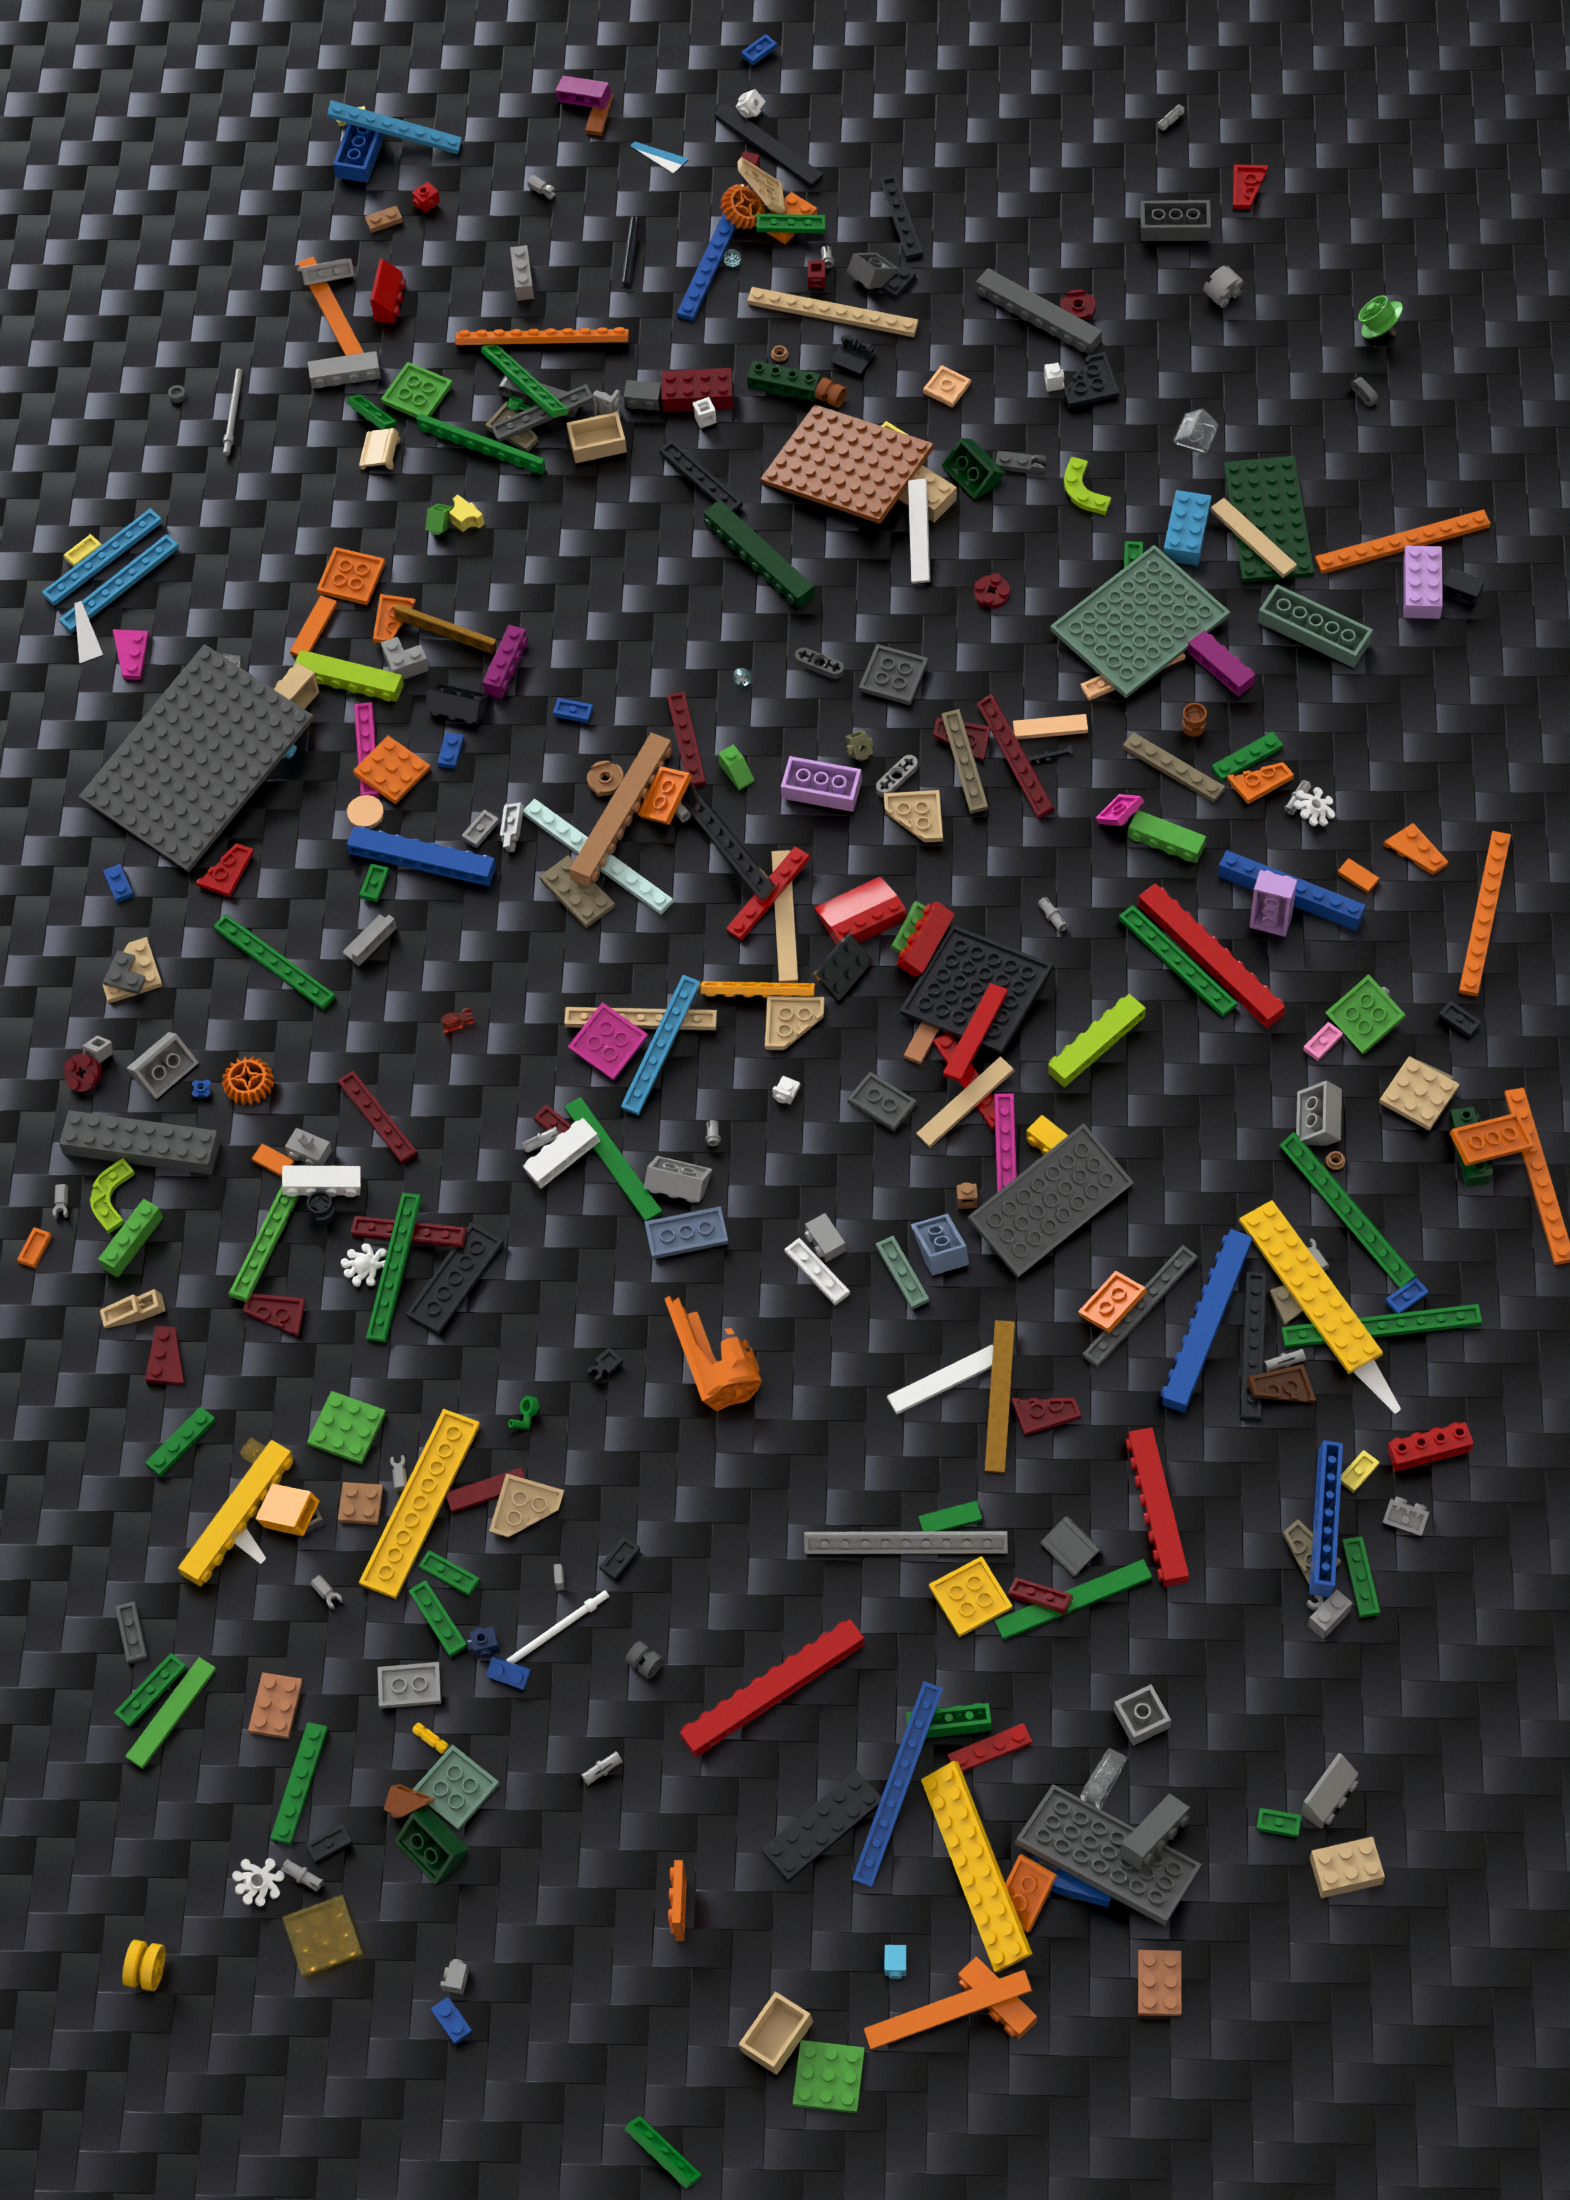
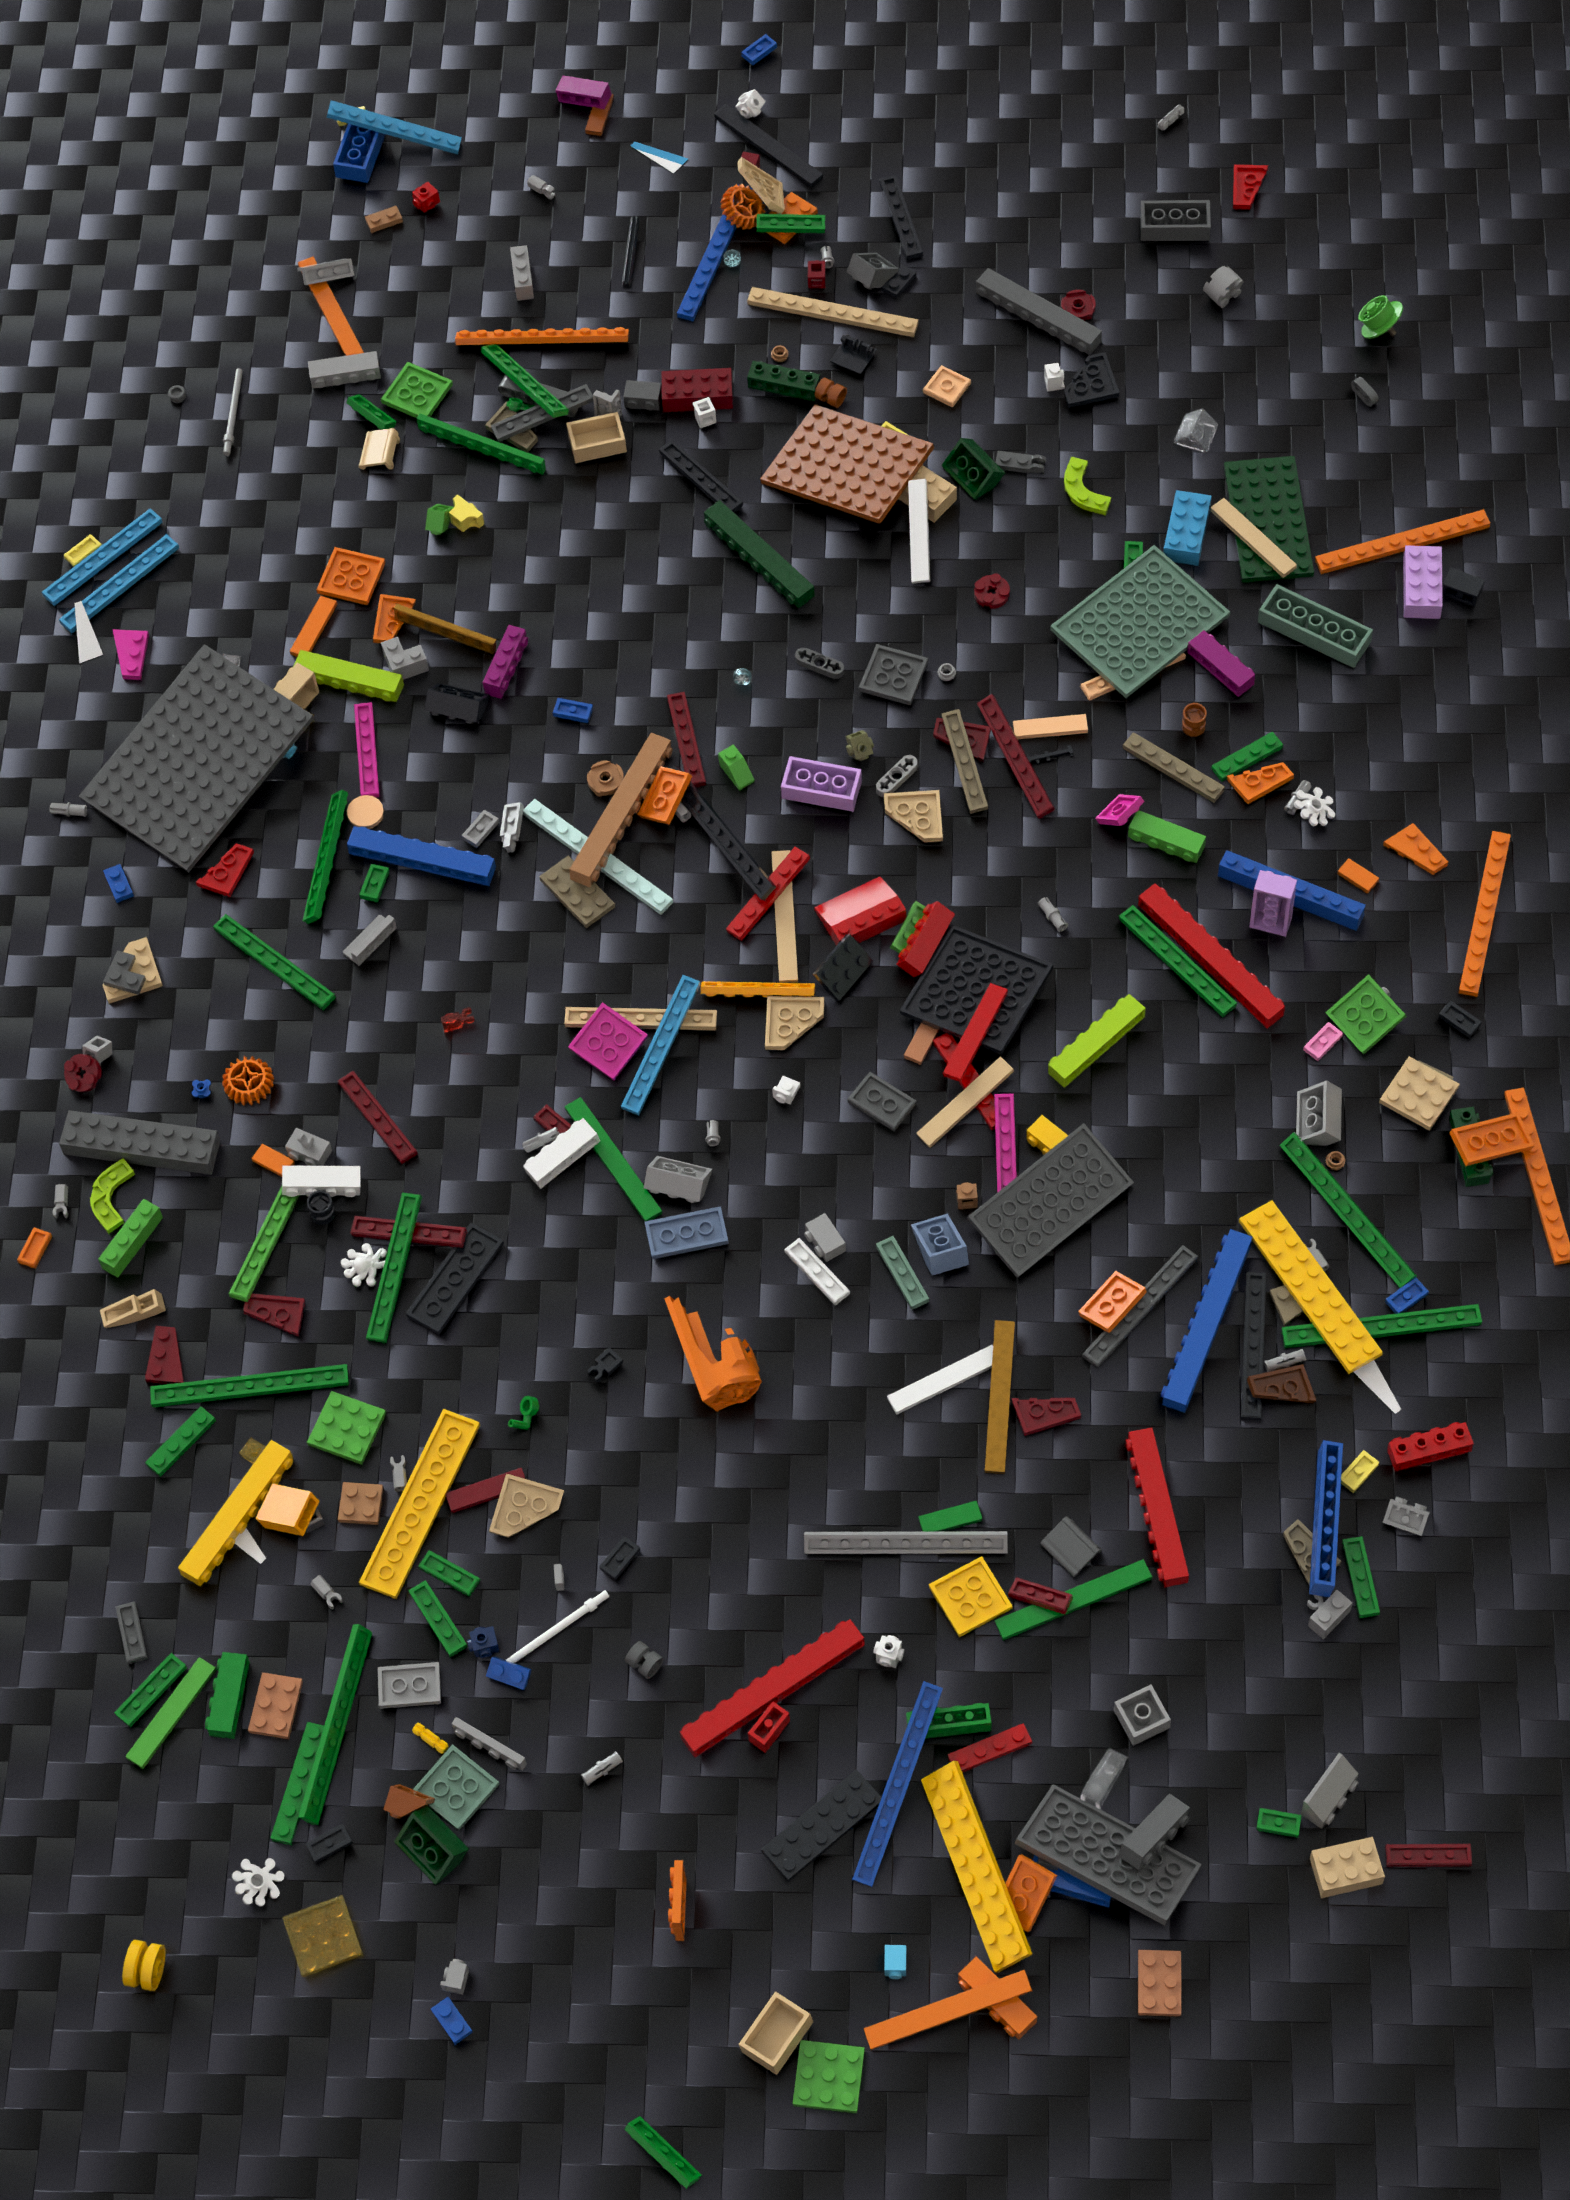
light grey slope [126,1032,198,1099] -> none
light grey pin [281,1859,323,1892] -> none
orange plate [353,736,431,805] -> none
red slope [370,259,406,323] -> none
blue plate [437,732,464,769] -> none
none -> light grey axle [49,802,87,817]
none -> green plate [150,1364,349,1408]
none -> green brick [205,1652,250,1739]
none -> green plate [298,1624,372,1825]
none -> green plate [303,789,348,924]
none -> light grey plate [451,1717,527,1771]
none -> red brick [748,1702,790,1753]
none -> white brick [873,1635,905,1668]
none -> light grey plate [938,663,956,681]
none -> dark red tile [1385,1844,1472,1867]

